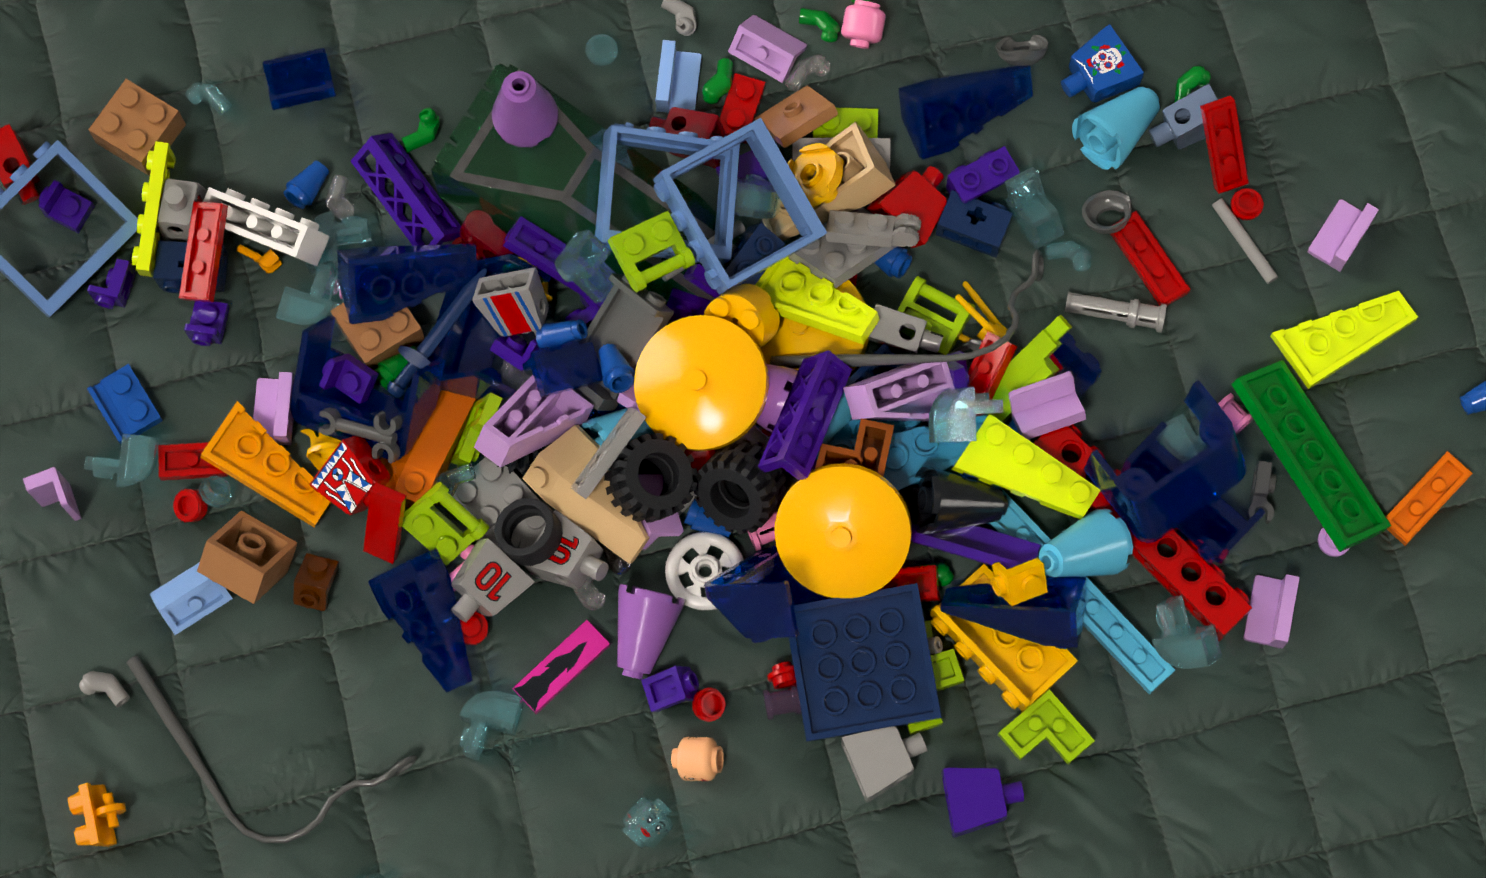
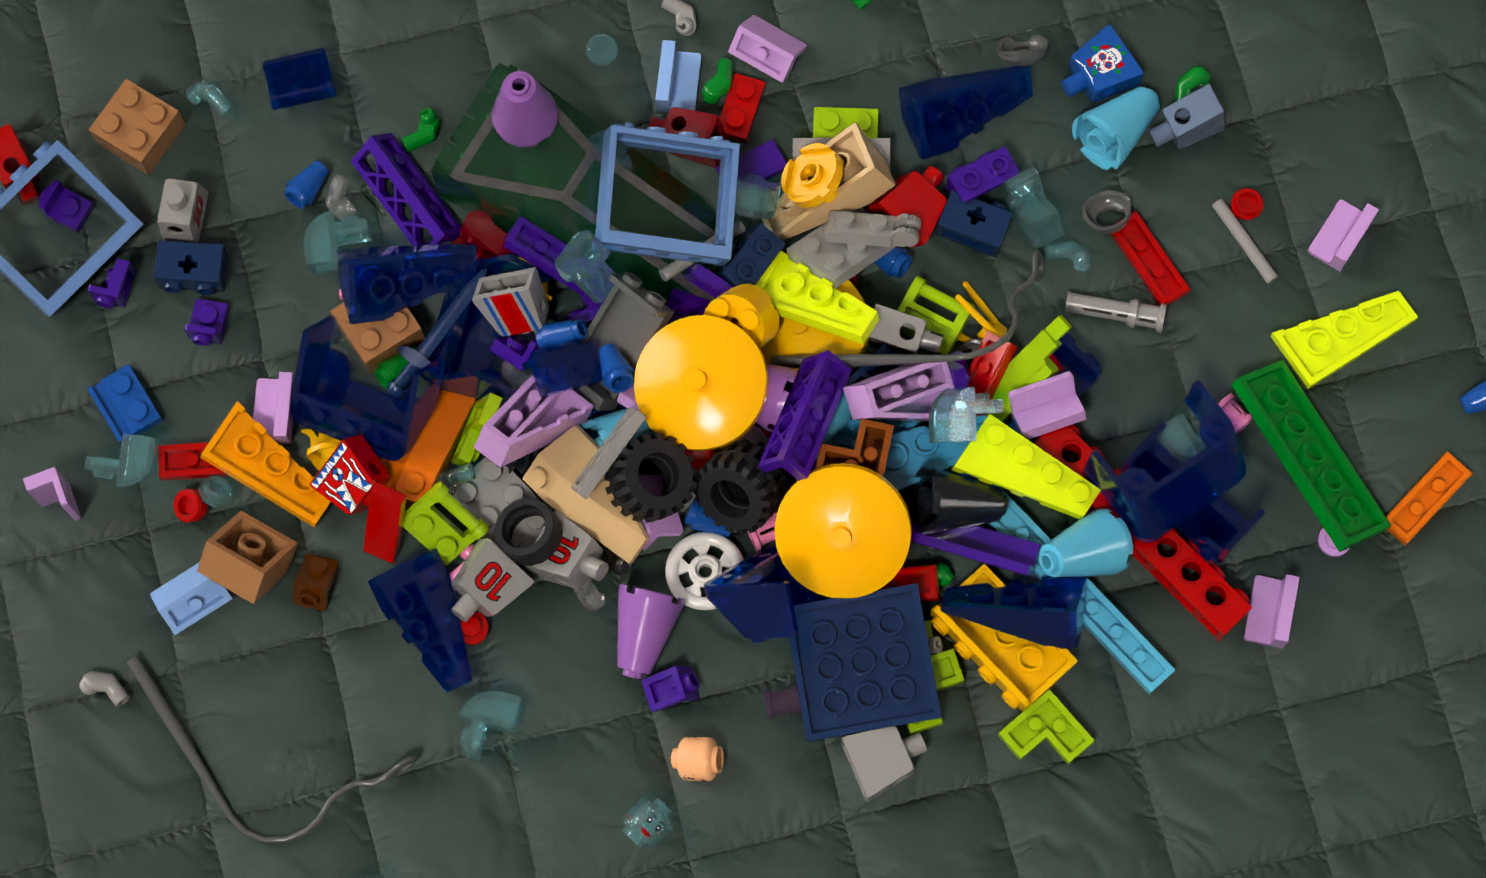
light orange hips [68,783,126,847] -> none
neon yellow wing [132,141,176,277] -> none
tile [179,201,228,302] -> none
white brick [203,187,330,266] -> none
light orange hand [237,244,282,274] -> none
clear light blue brick [275,263,342,328] -> none
dark purple bracket [319,353,379,404] -> none
dark grey bar [319,407,402,464] -> none
tile [512,620,610,714] -> none
lime plate [607,211,695,292] -> none
medium blue window [653,118,827,295] -> none
red plate [692,688,726,722] -> none
medium nougat plate [754,85,838,148] -> none
red plate [767,662,797,689] -> none
clear arm [785,54,831,92] -> none
green arm [799,8,841,42] -> none
bright pink head [841,0,886,49] -> none
dark purple torso [941,768,1024,838] -> none
yellow bracket [991,558,1048,606] -> none
clear light blue brick [1152,595,1222,669] -> none
red tile [1200,95,1249,194] -> none
dark grey plate [1247,461,1276,524] -> none

